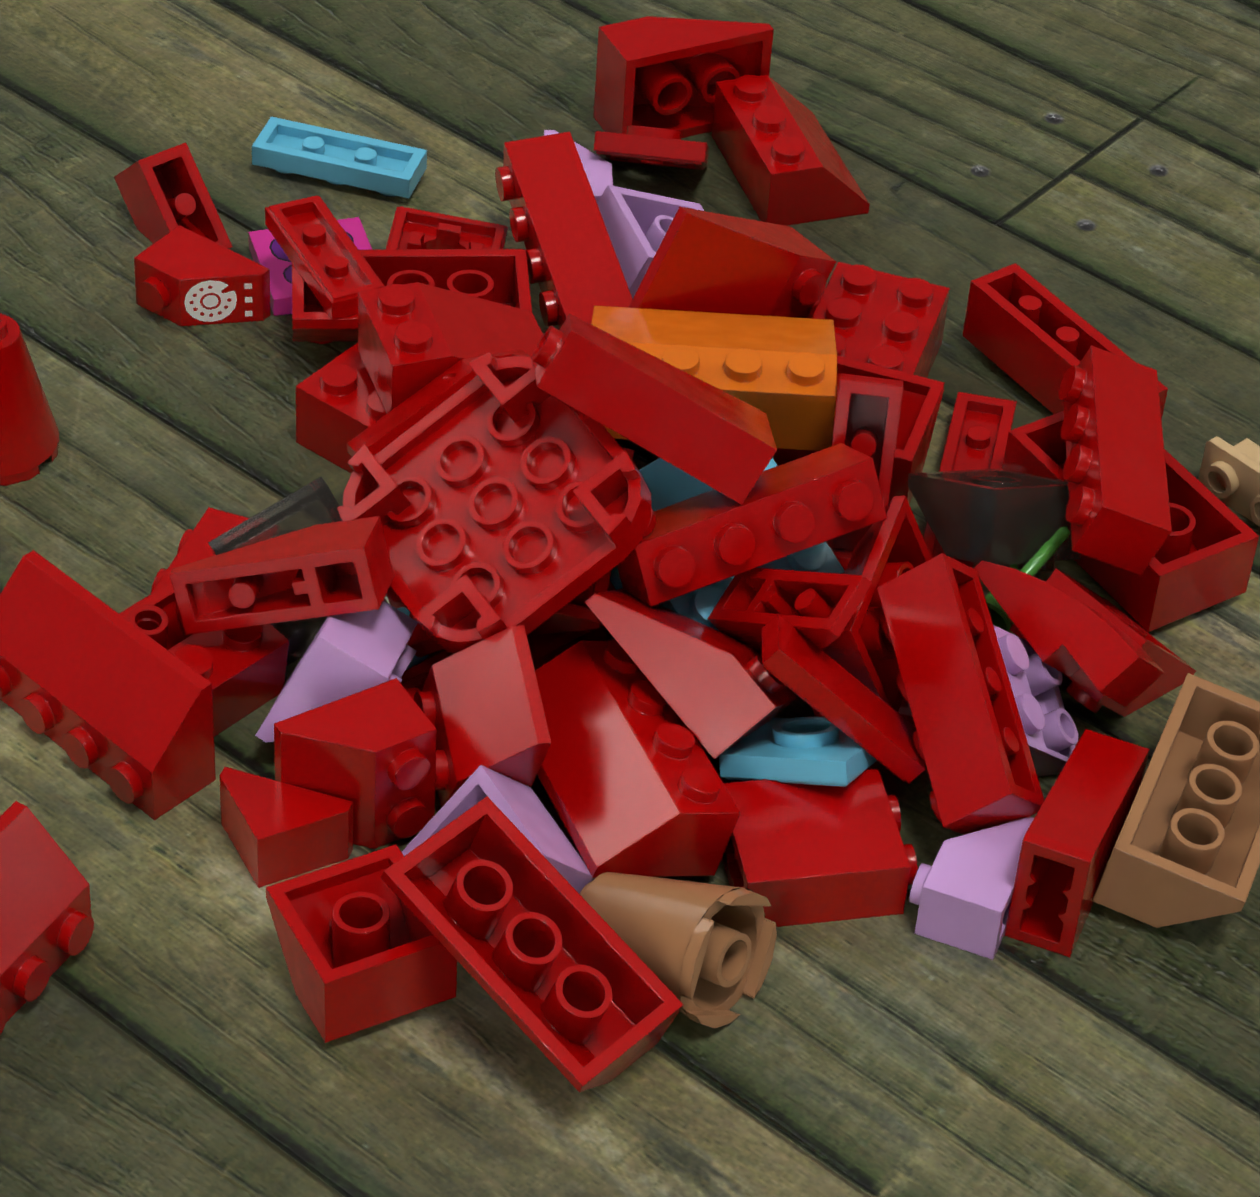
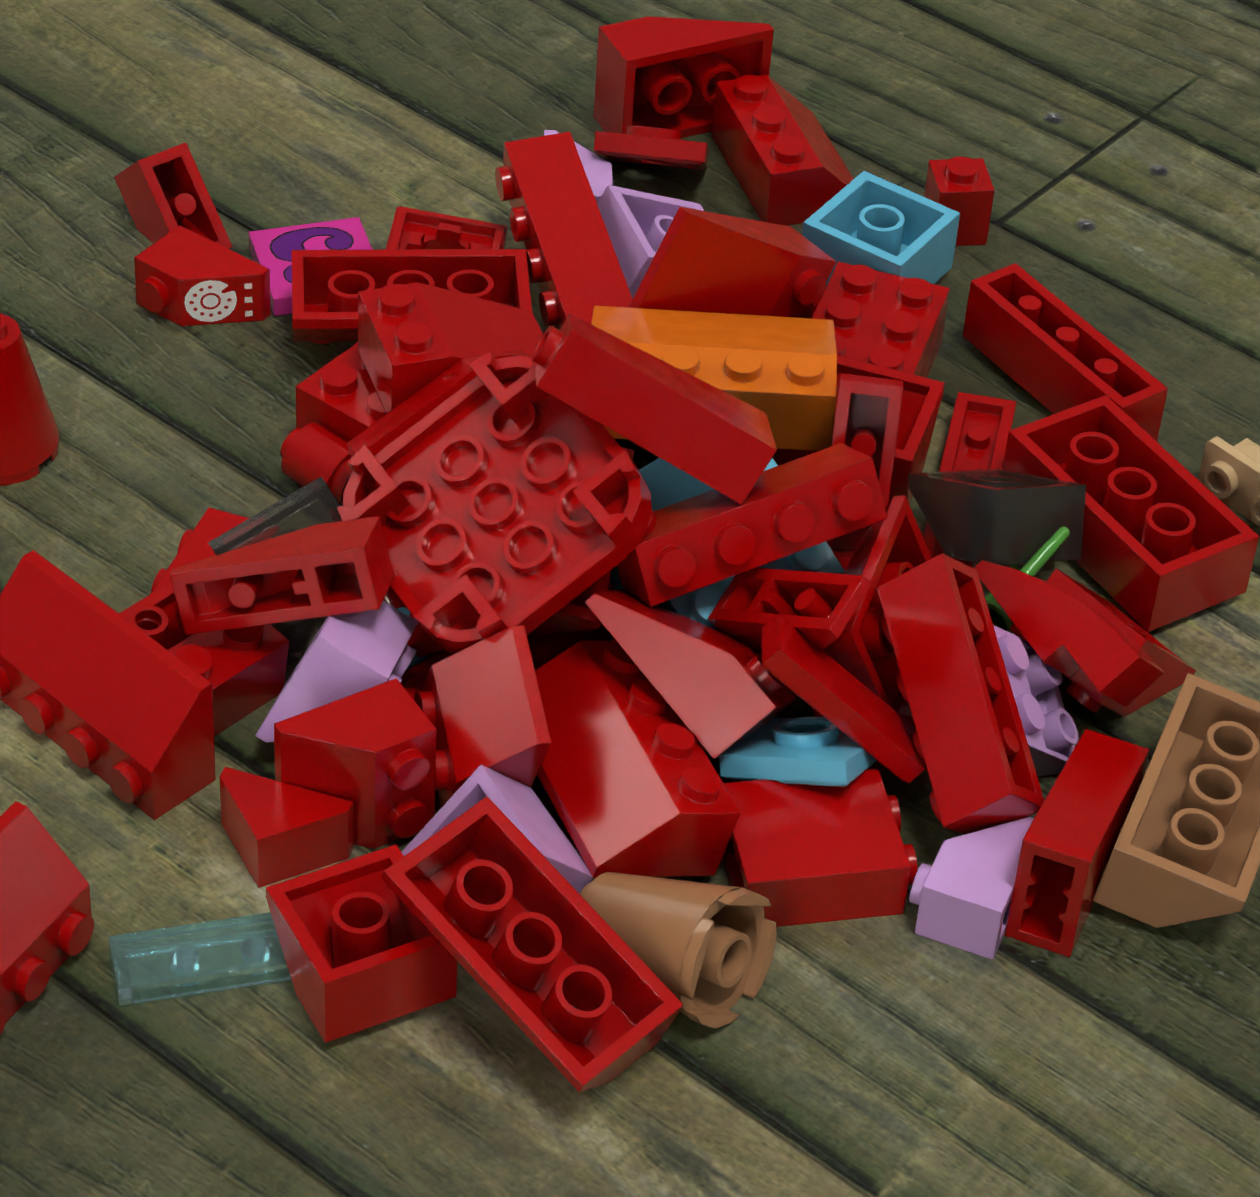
medium azure plate [252,117,427,198] -> none
red tile [265,195,384,320] -> none
red brick [1058,345,1172,575] -> none
none -> clear light blue tile [108,912,291,1006]
none -> red brick [280,422,353,505]
none -> medium azure brick [802,171,960,289]
none -> red brick [924,156,995,246]

